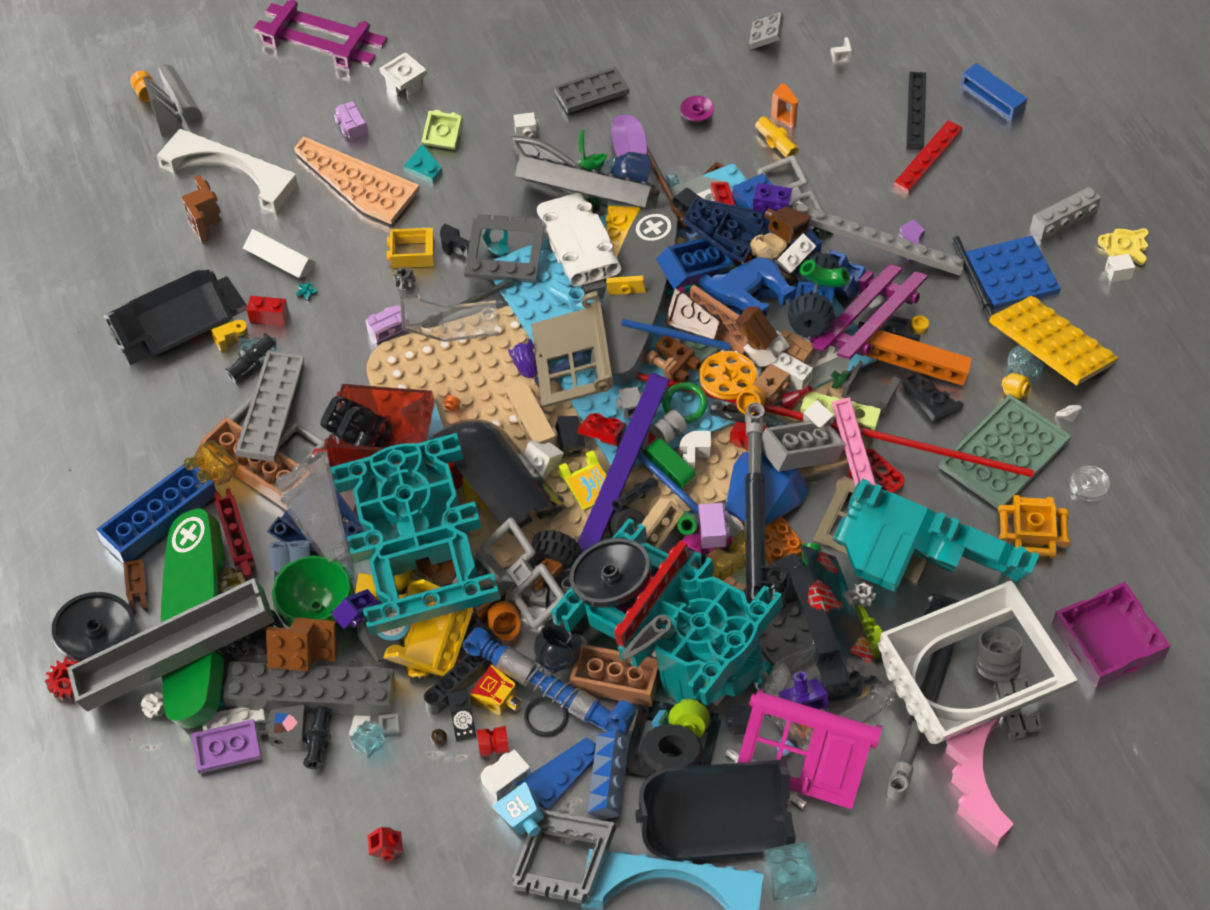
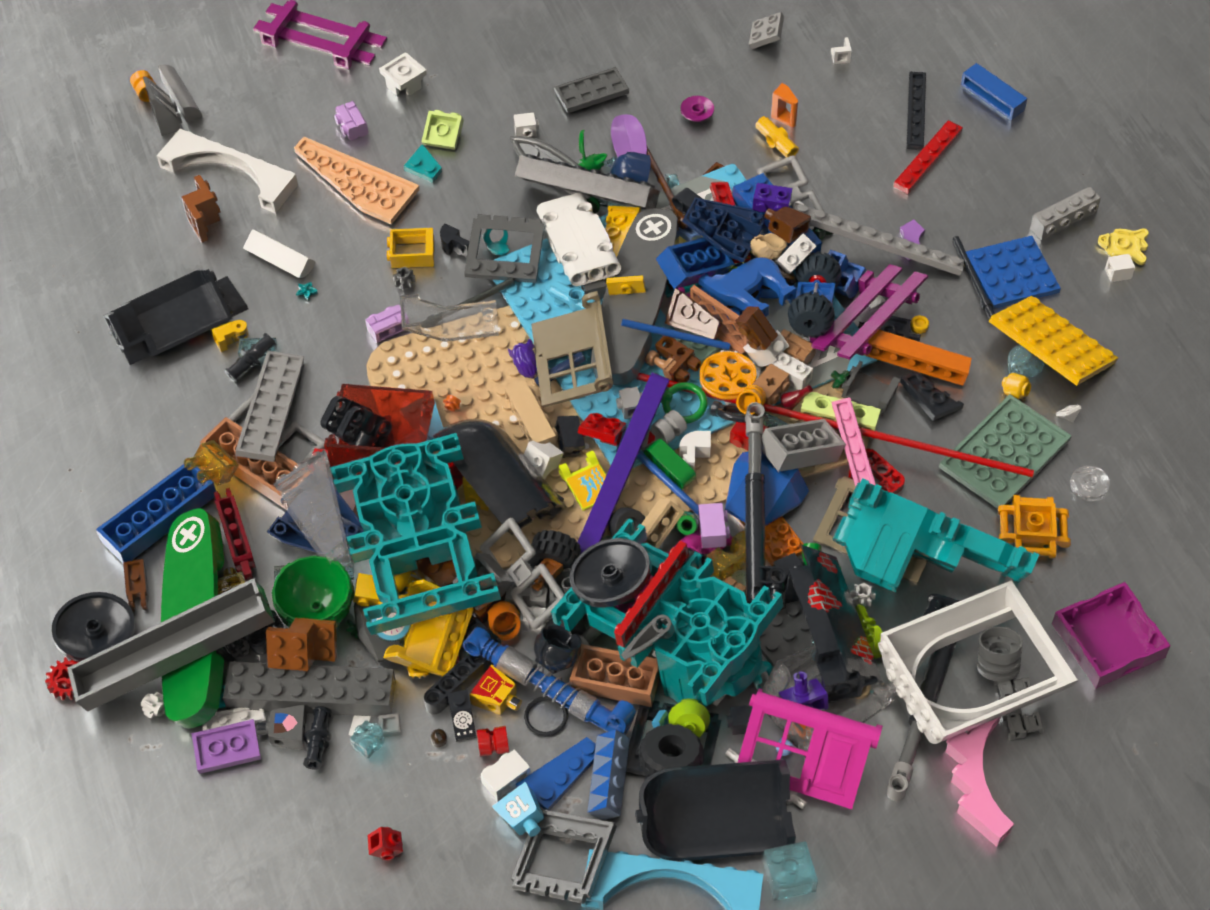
red brick [246,295,289,327] -> none
sand blue brick [269,540,312,573] -> none
dark purple brick [331,589,380,629] -> none
black pin [612,477,658,512] -> none
green cylinder [800,260,850,288] -> none
white panel [803,400,834,428] -> none

